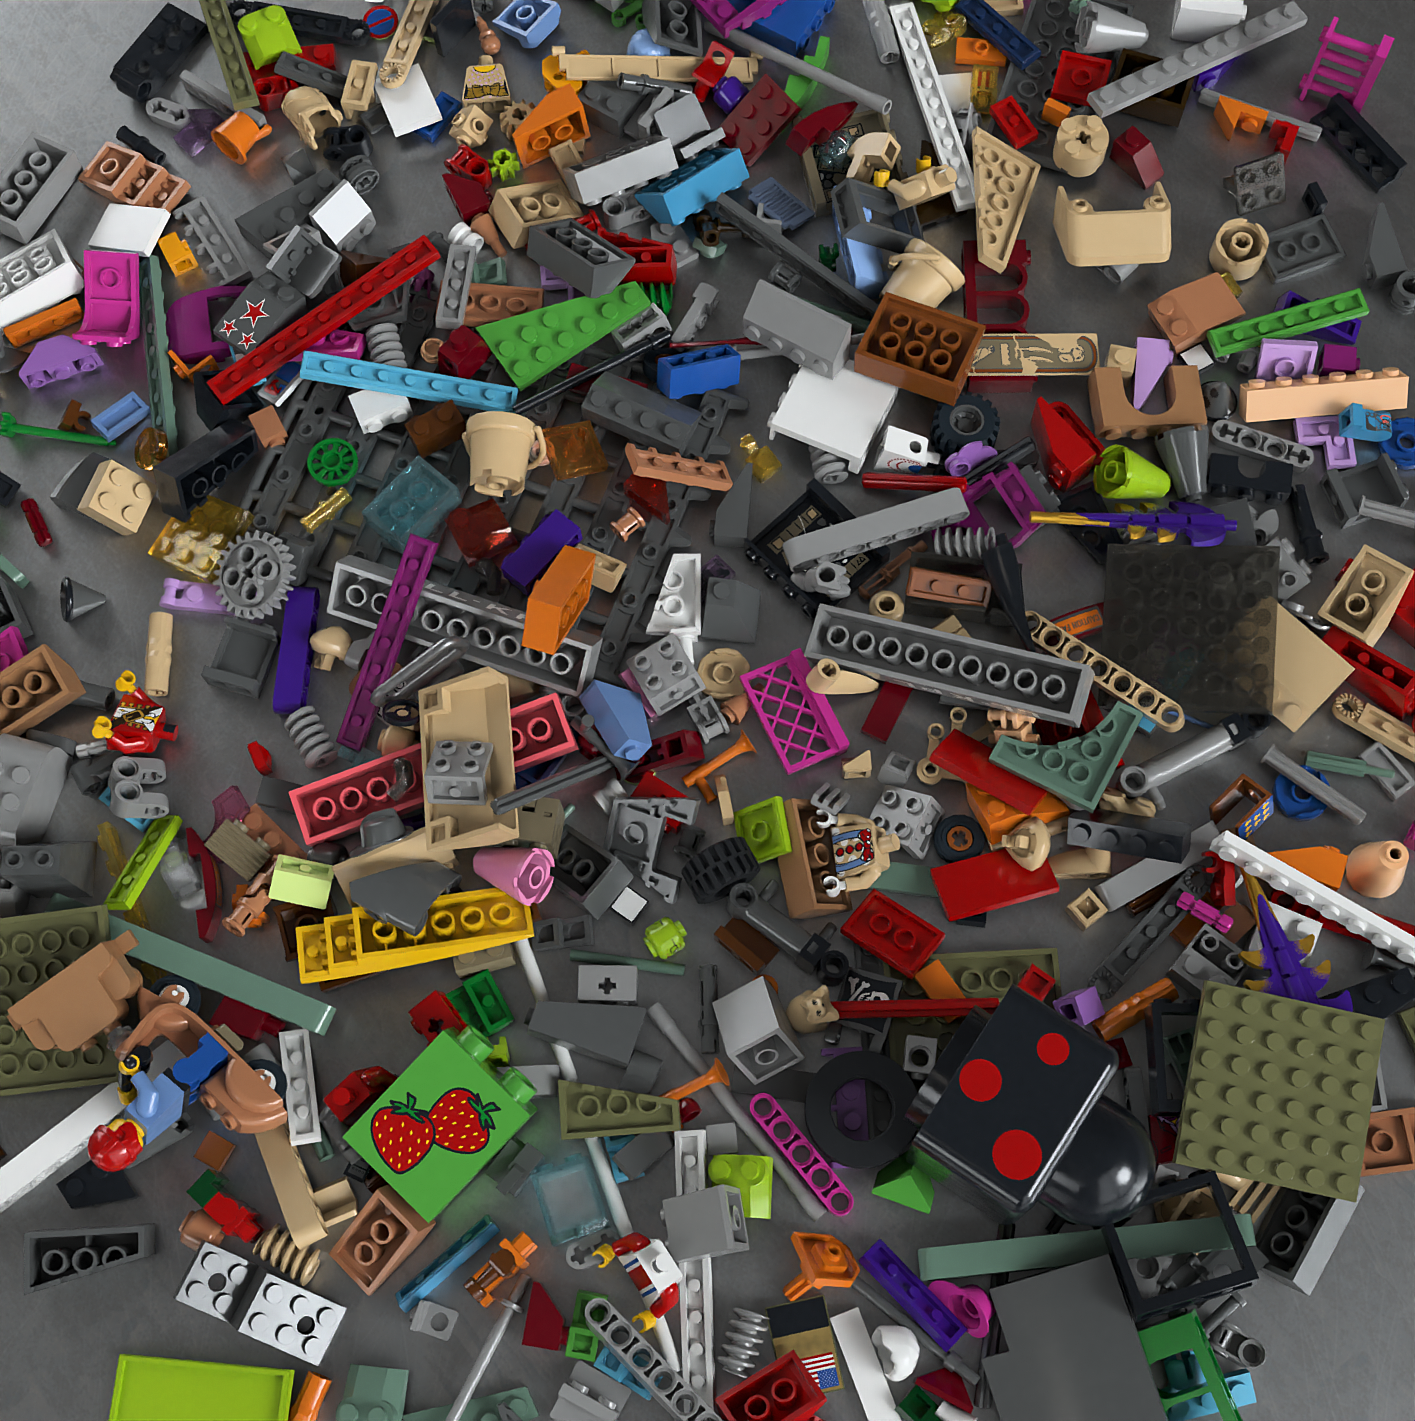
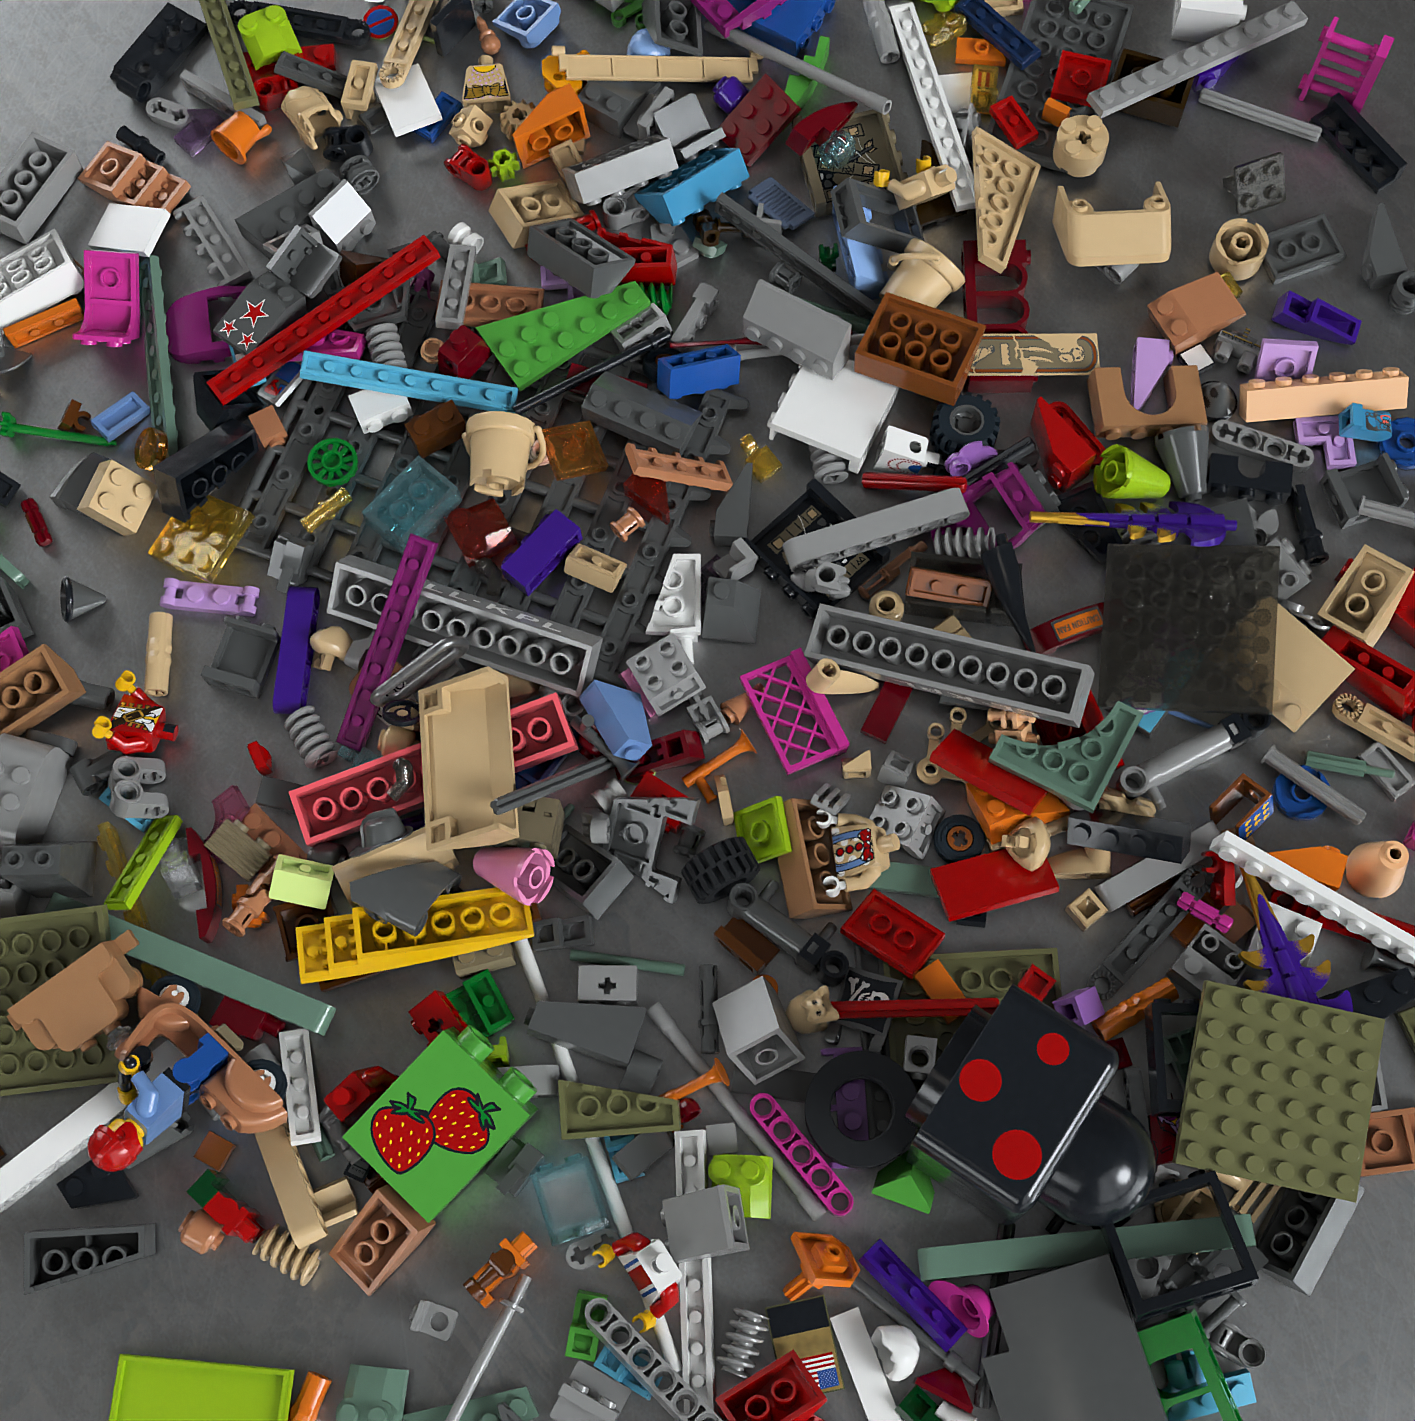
medium lavender slope [19,334,104,389] -> none
white axle [75,737,110,759] -> none
light orange brick [157,232,199,277] -> none
orange bracket [167,350,220,386] -> none
bracket [173,1240,347,1366] -> none
light grey gear [213,530,296,620] -> none
dark azure tile [395,1214,500,1313] -> none
light grey bracket [424,740,493,805] -> none
dark red slope [442,173,493,227] -> none
nougat cone [470,213,507,258] -> none
orange brick [522,545,596,655] -> none
dark red slope [522,1282,570,1351] -> none
white tile [609,885,650,926] -> none
dark grey pin [617,72,693,98] -> none
lime head [643,917,687,959] -> none
red bracket [692,41,734,103] -> none
tan tile [697,648,751,703] -> none
tan brick [846,132,901,184] -> none
tan beam [1025,611,1185,732] -> none
light grey cone [1075,1,1149,54] -> none
tan brick [1104,344,1137,387] -> none
dark red slope [1109,125,1164,190] -> none
bright green tile [1206,288,1370,358] -> none
orange slope [1213,95,1269,141] -> none
red bracket [1268,119,1300,166] -> none
black tile [1302,181,1328,217] -> none
magenta brick [1317,344,1360,377] -> none
none -> light grey piece [582,807,610,844]
none -> light grey panel [712,537,758,580]

